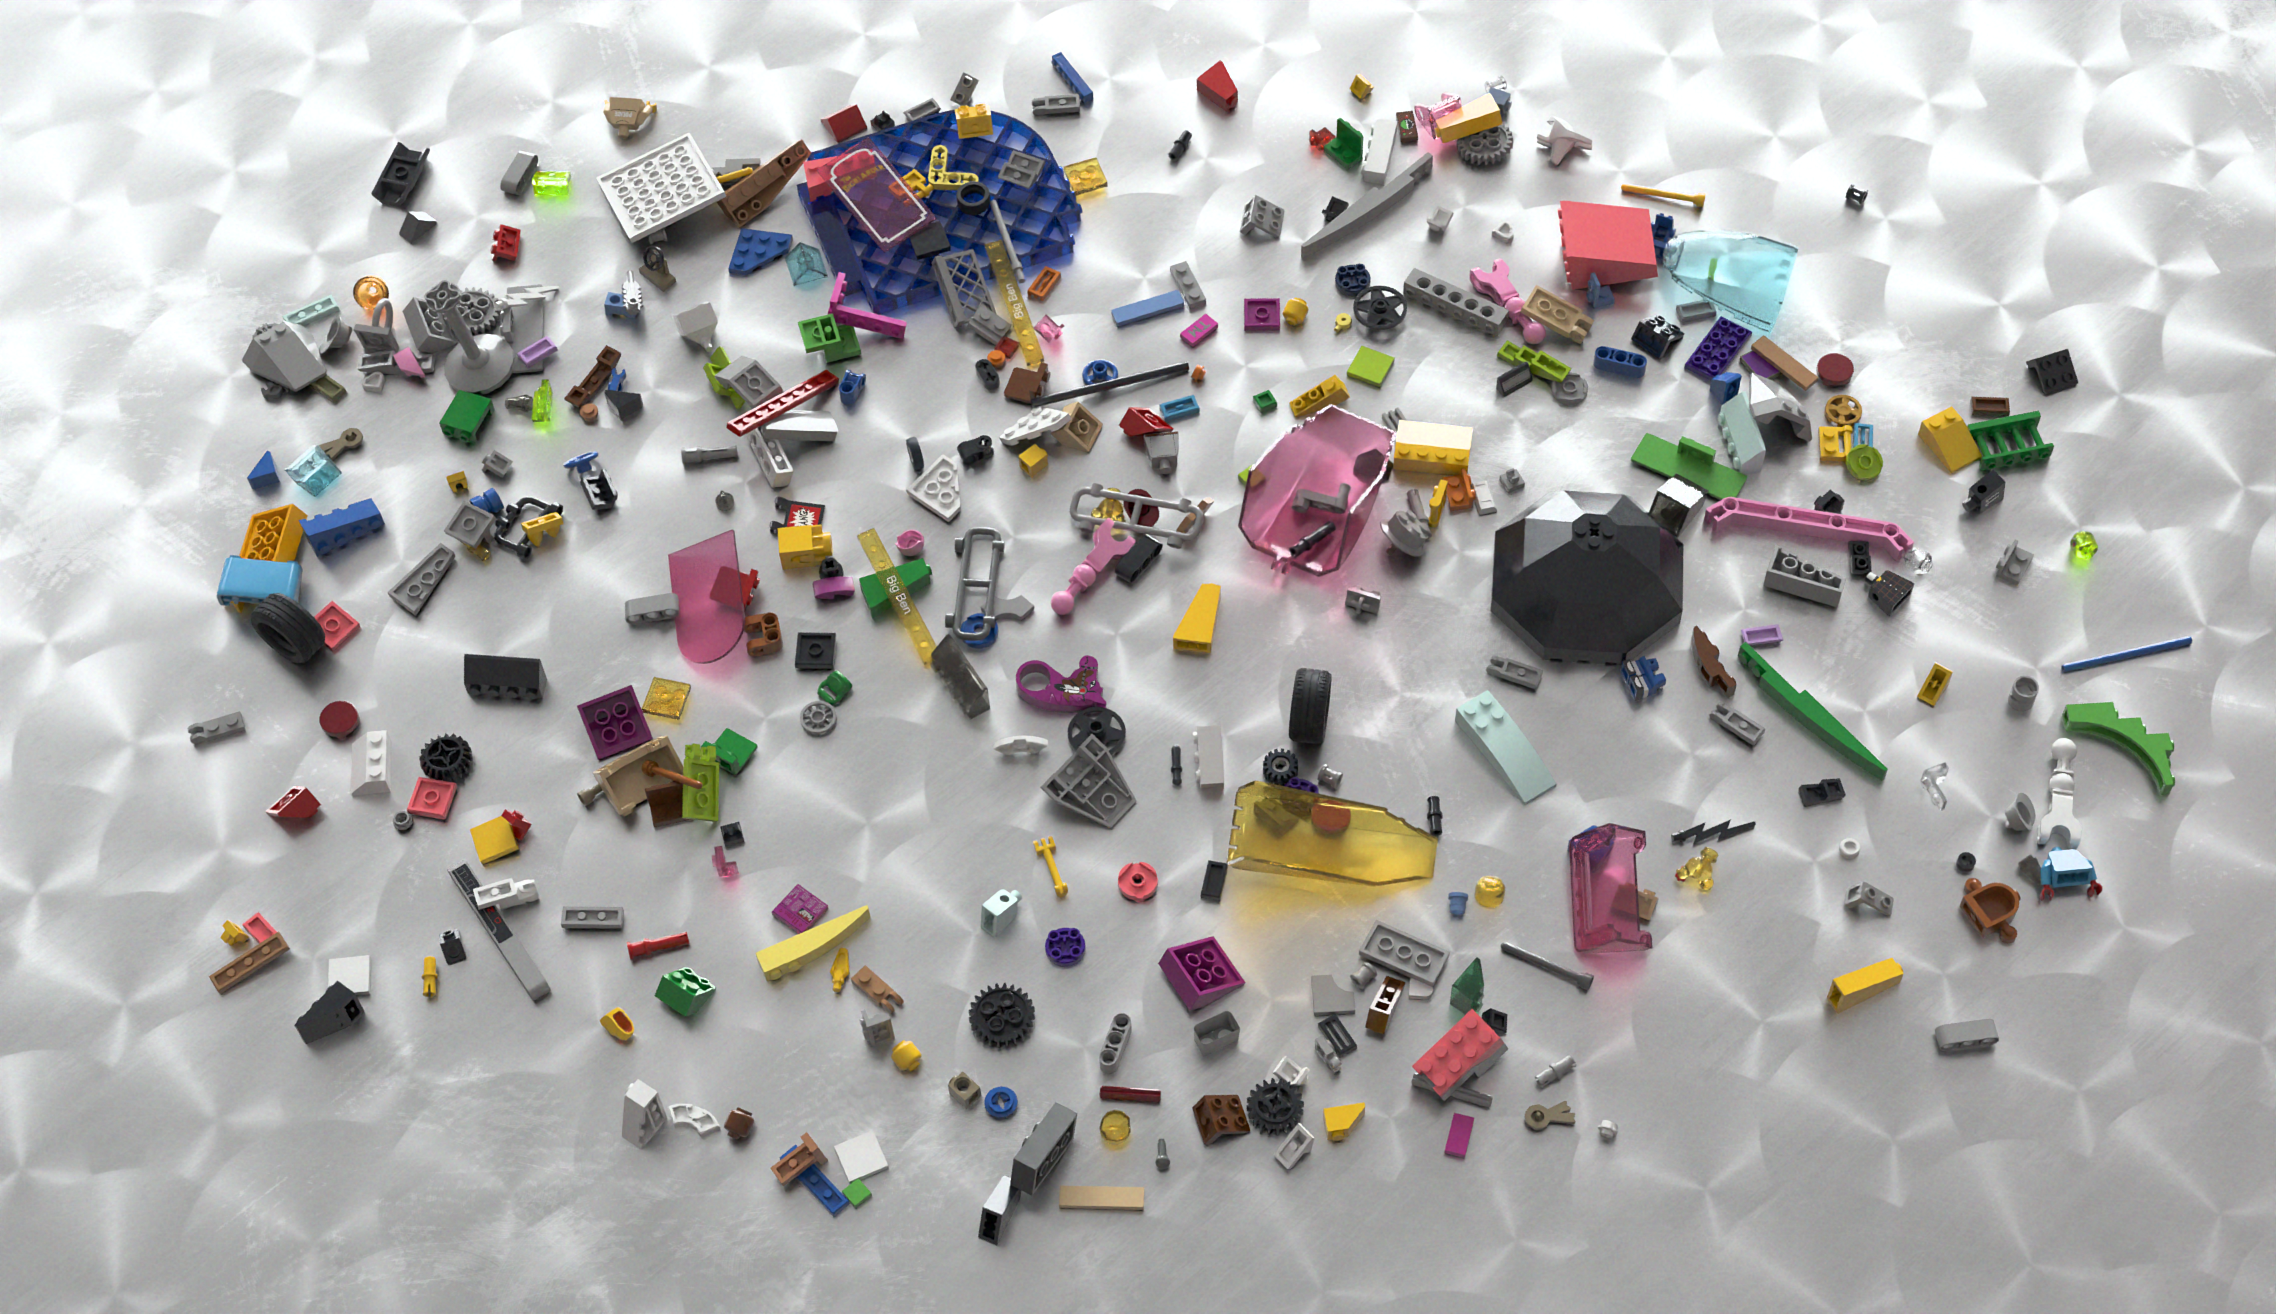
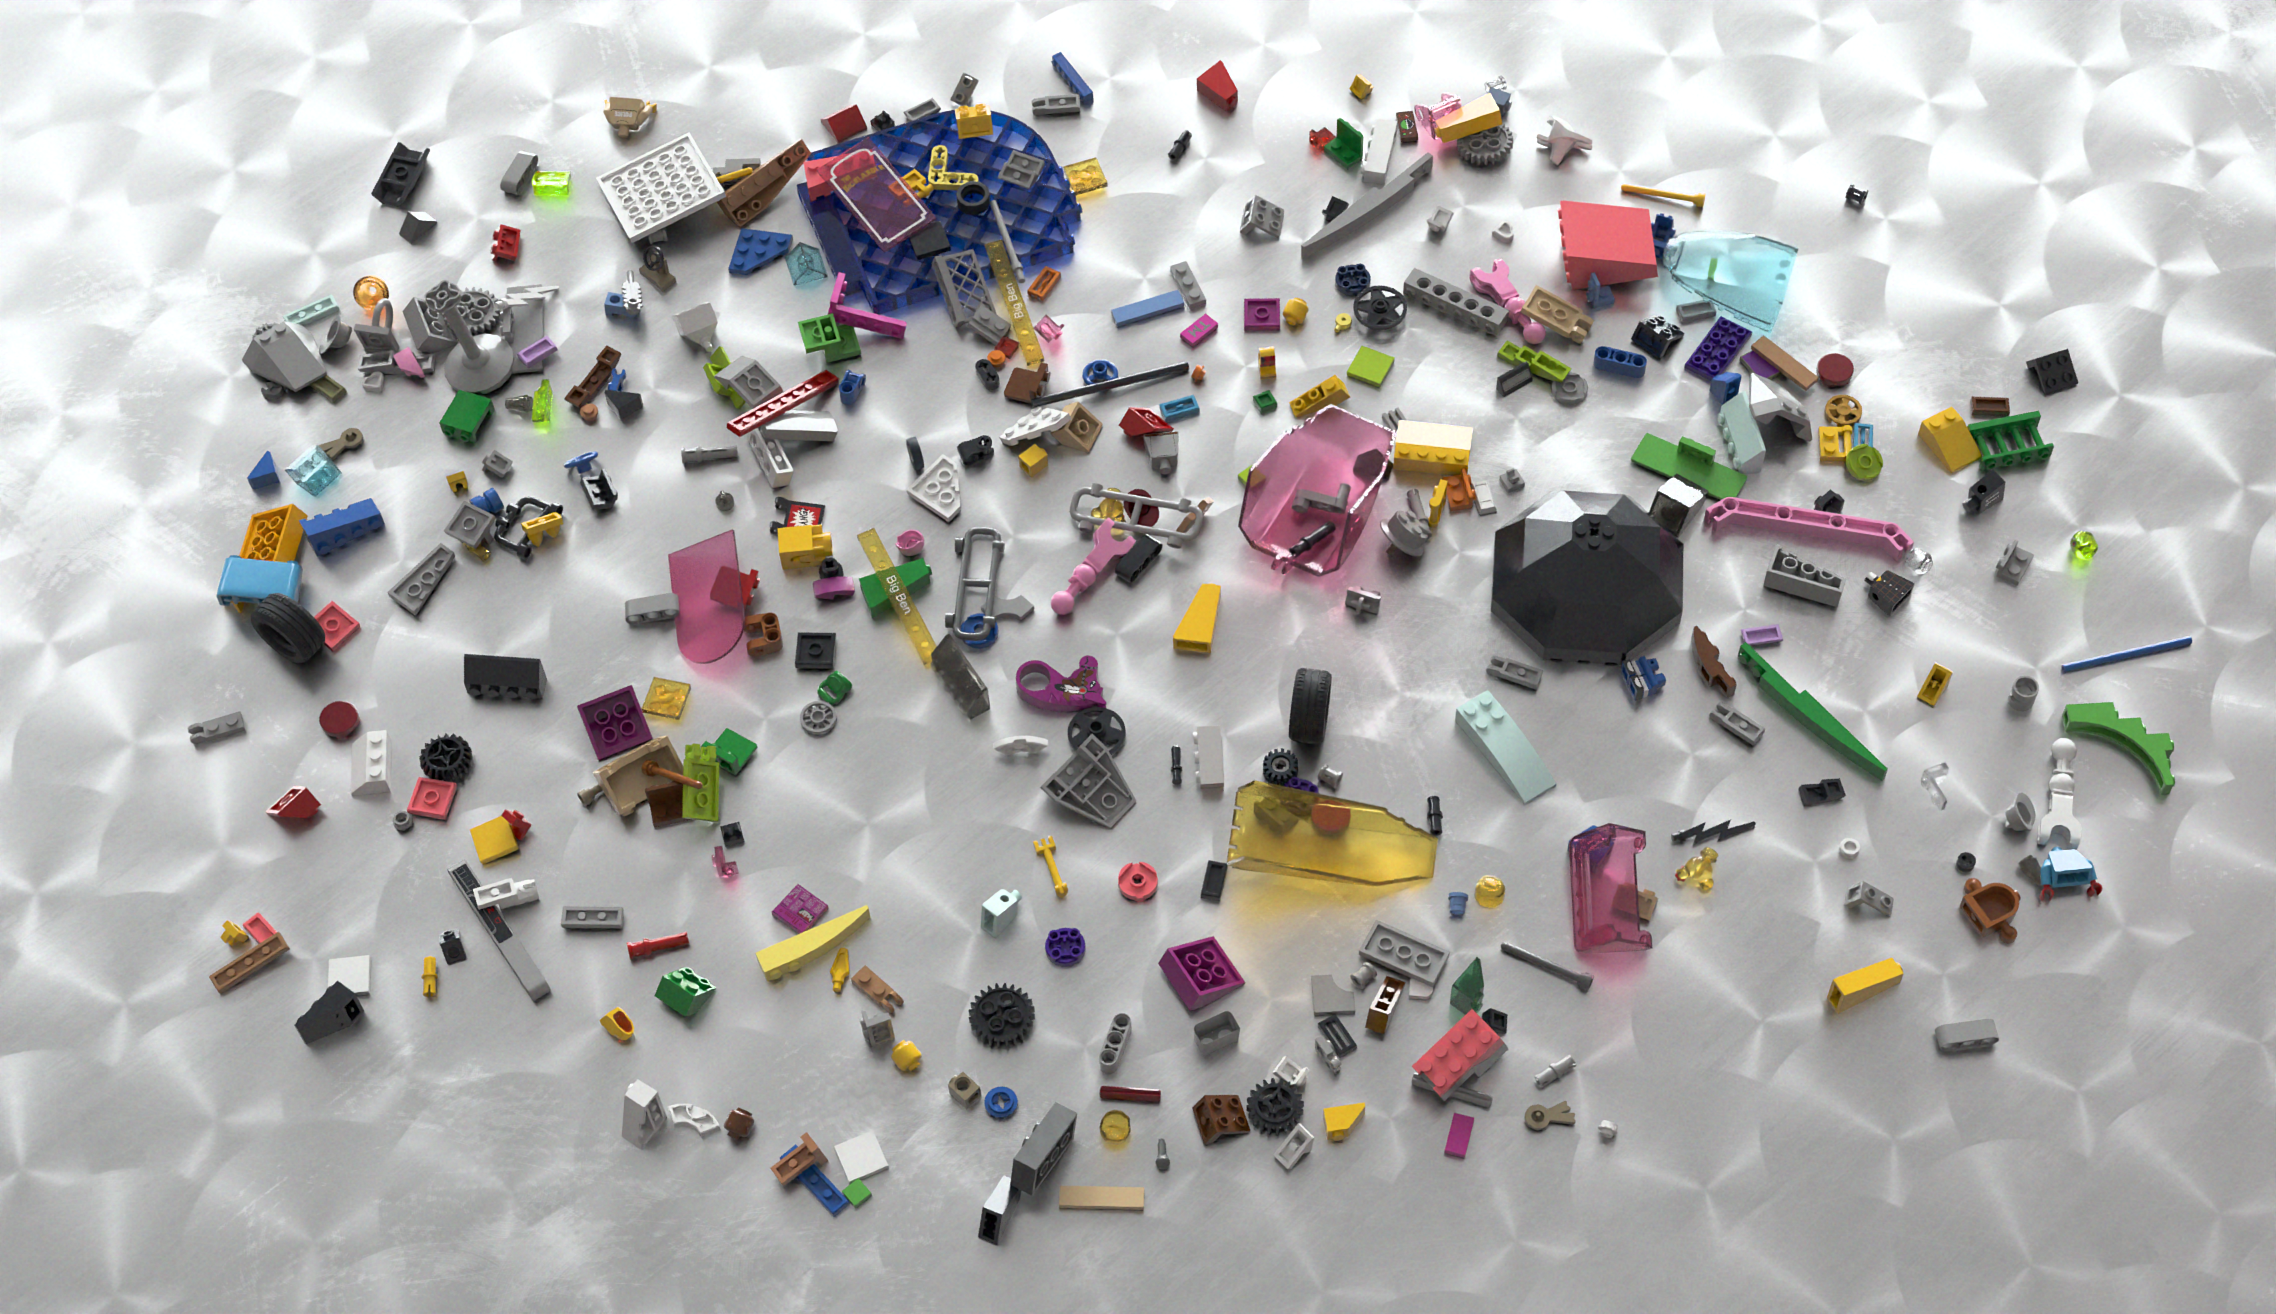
black slope [1848,541,1872,574] -> none
none -> yellow leg [1258,347,1277,380]

